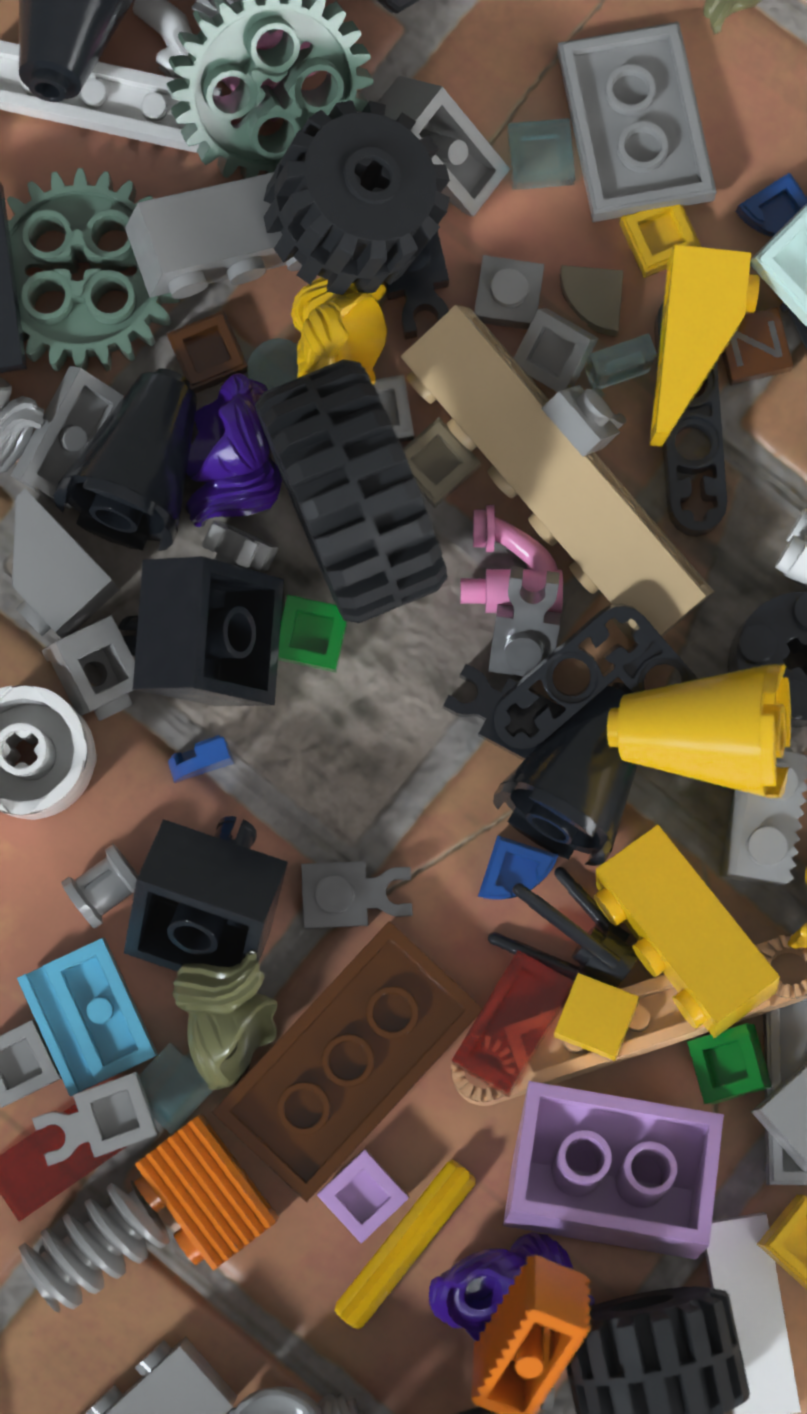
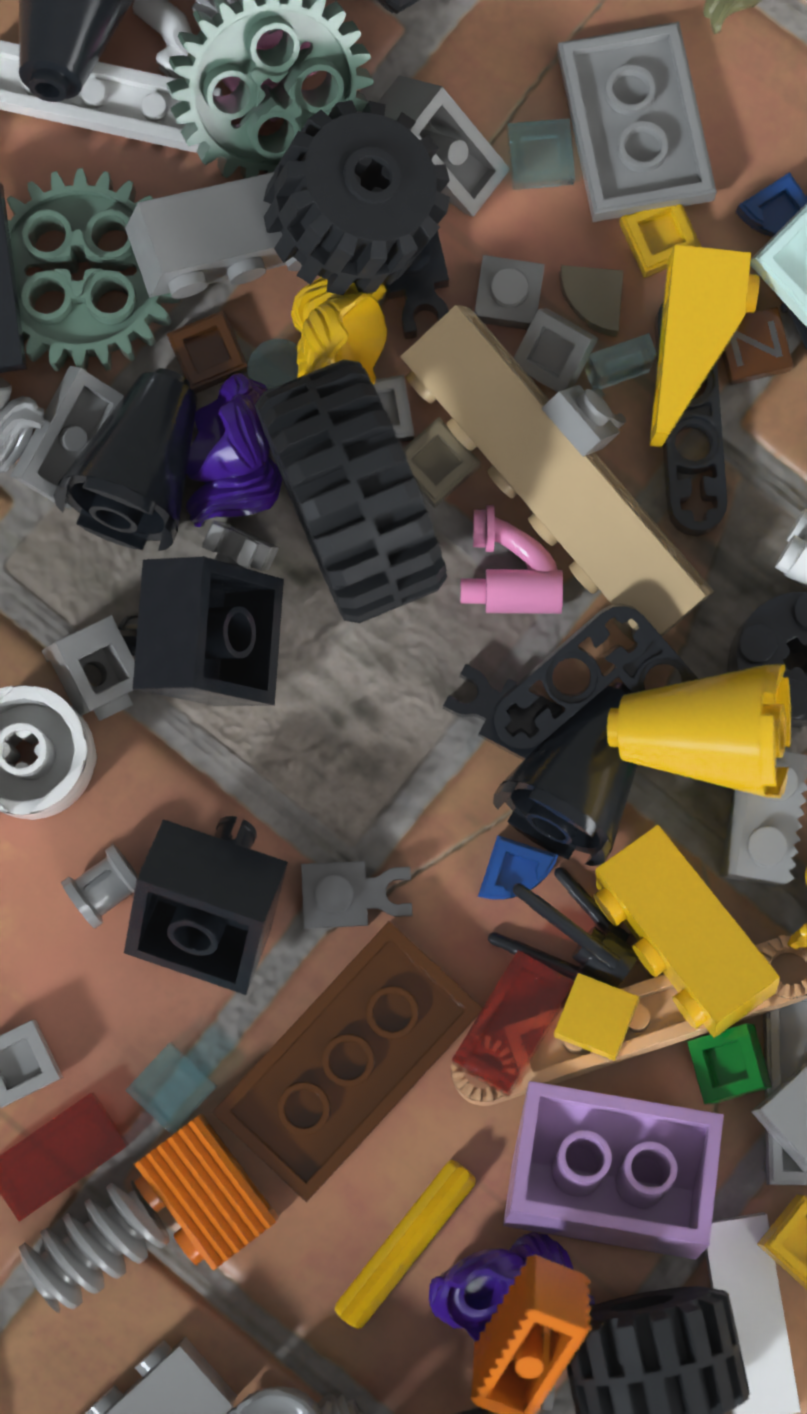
light grey slope [12,488,119,639] -> none
medium azure plate [17,938,158,1096] -> none
light grey plate [32,1072,159,1166] -> none
blue tile [167,735,235,783] -> none
olive hair [172,950,277,1090] -> none
green plate [278,595,348,673] -> none
lavender plate [317,1149,409,1244] -> none
flat silver plate [488,566,561,677] -> none

